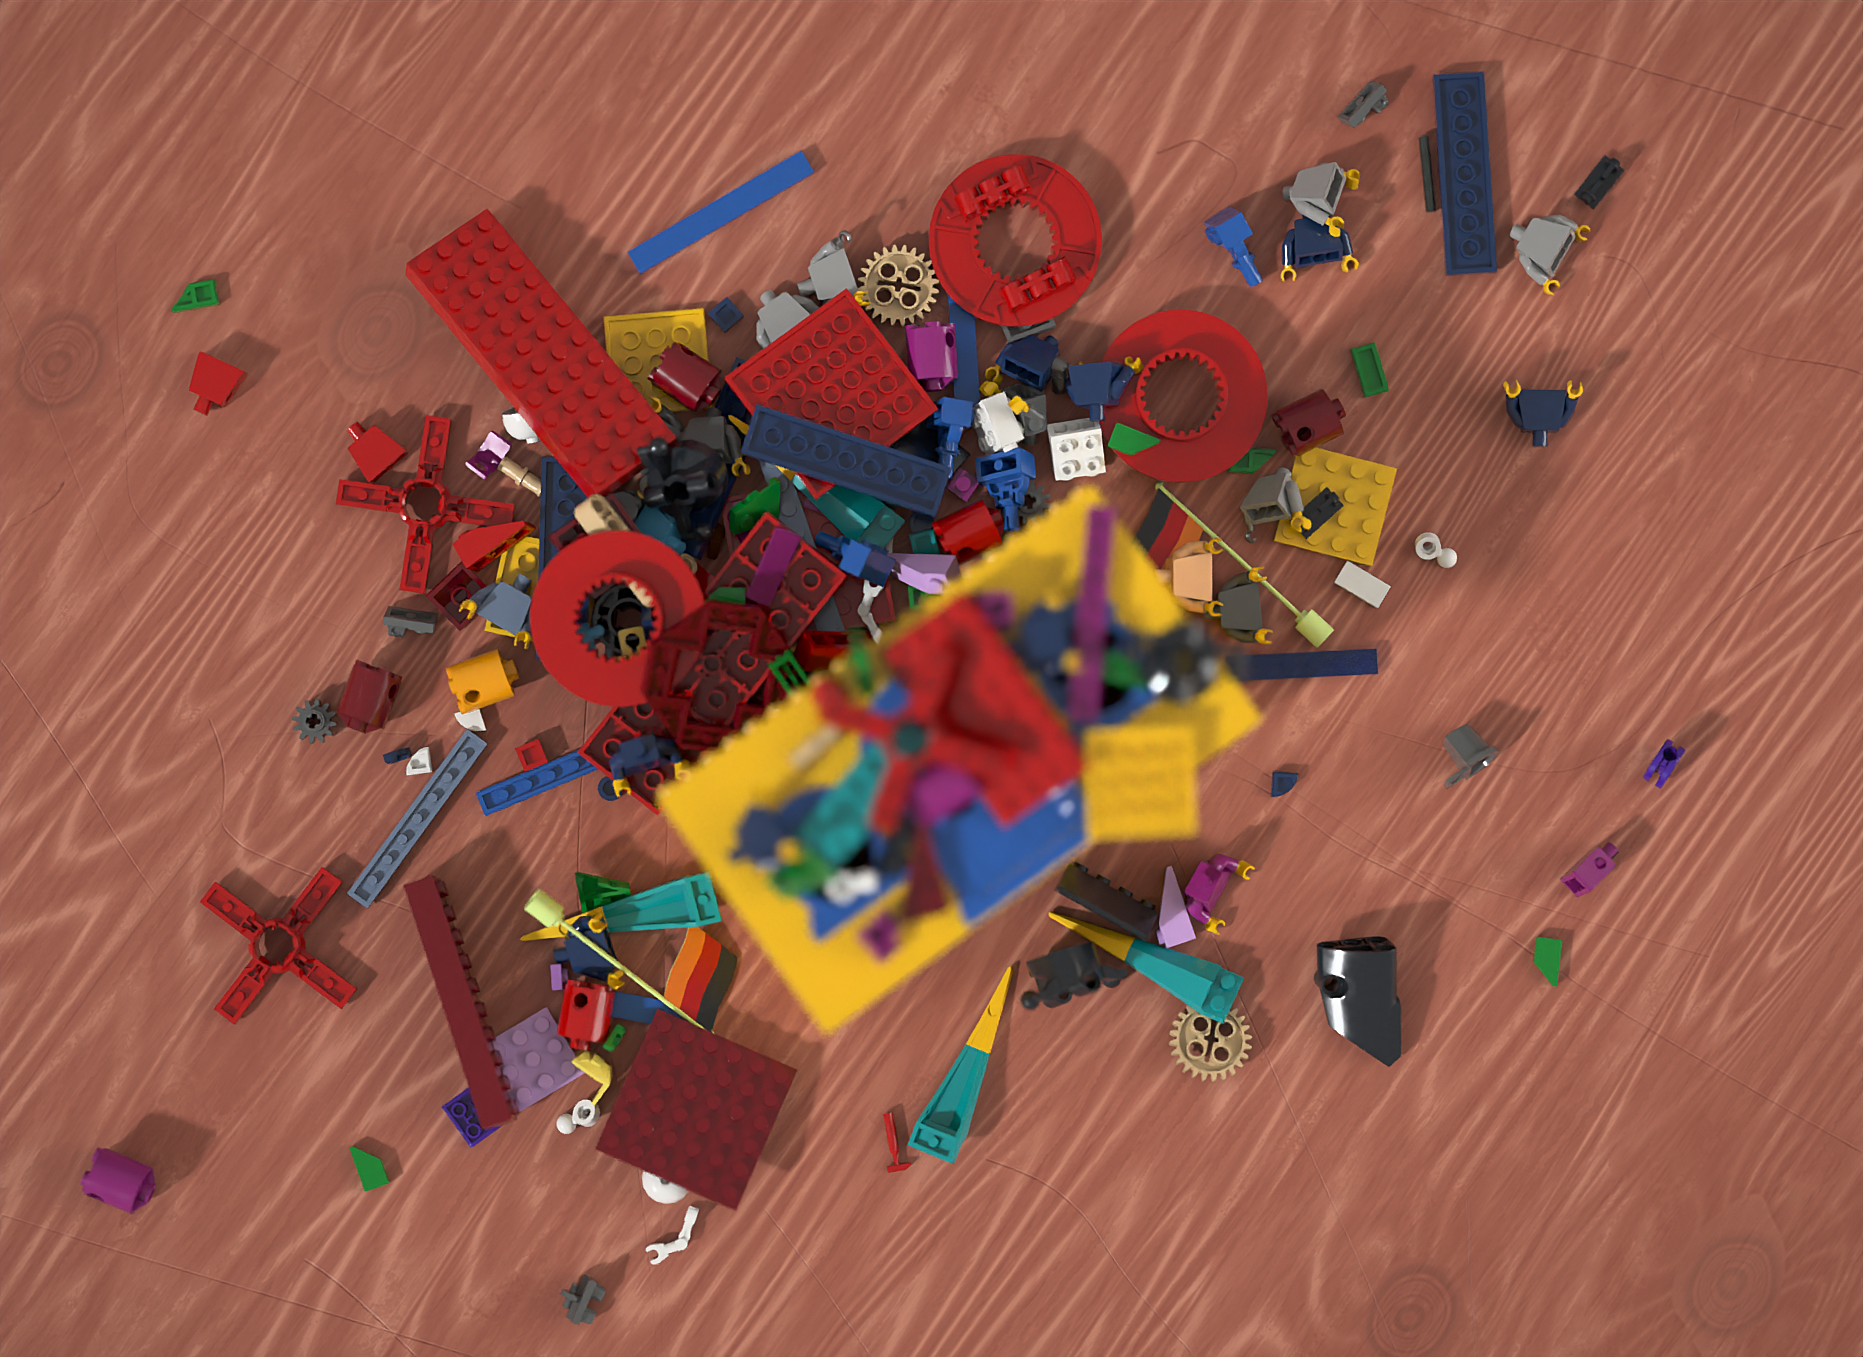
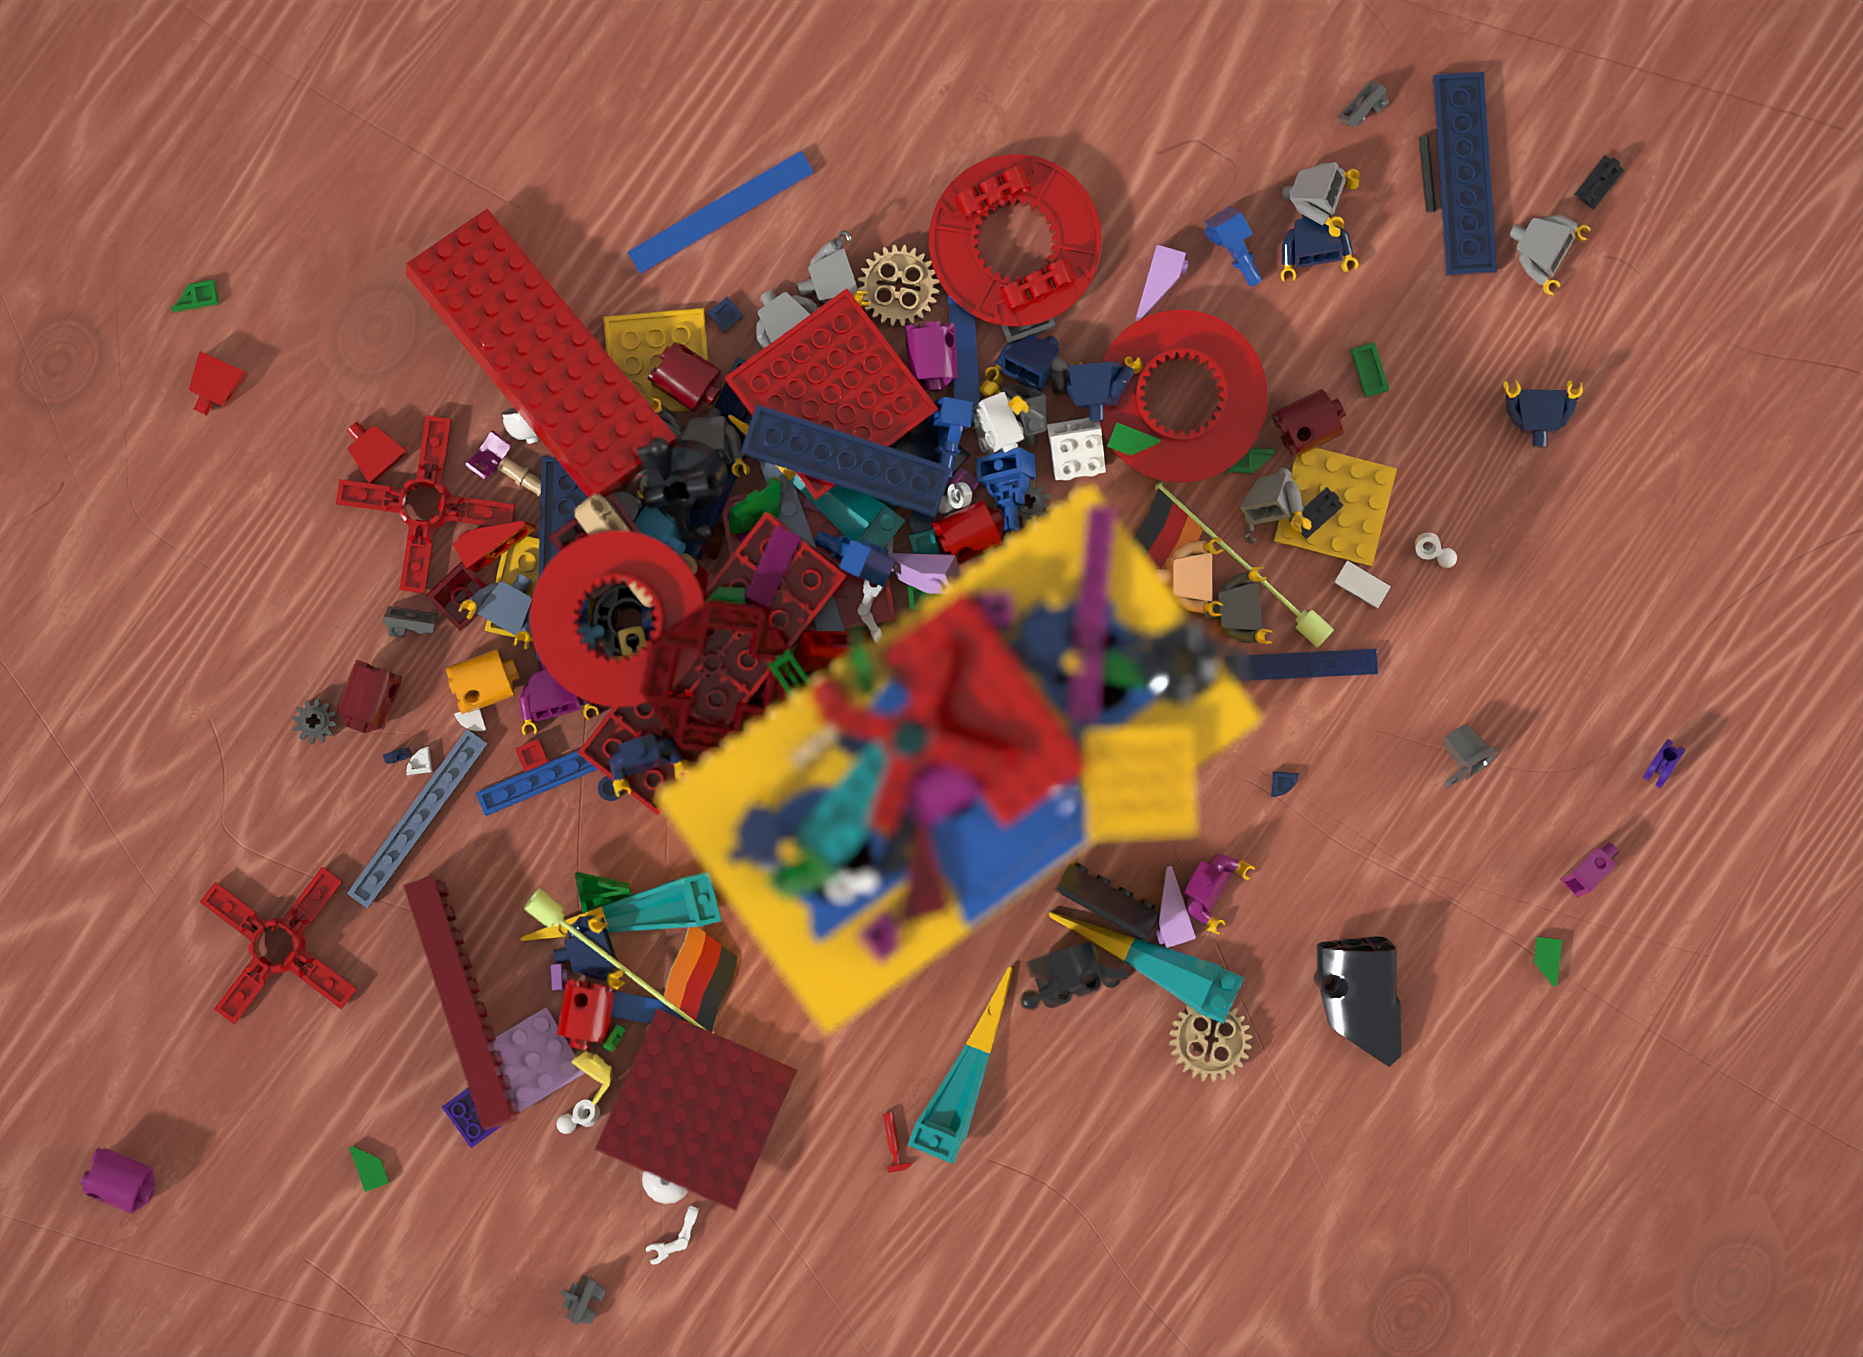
none -> magenta torso [519,660,599,735]
none -> tile [833,733,870,760]
none -> white plate [938,482,972,515]
none -> lavender slope [1135,245,1189,321]

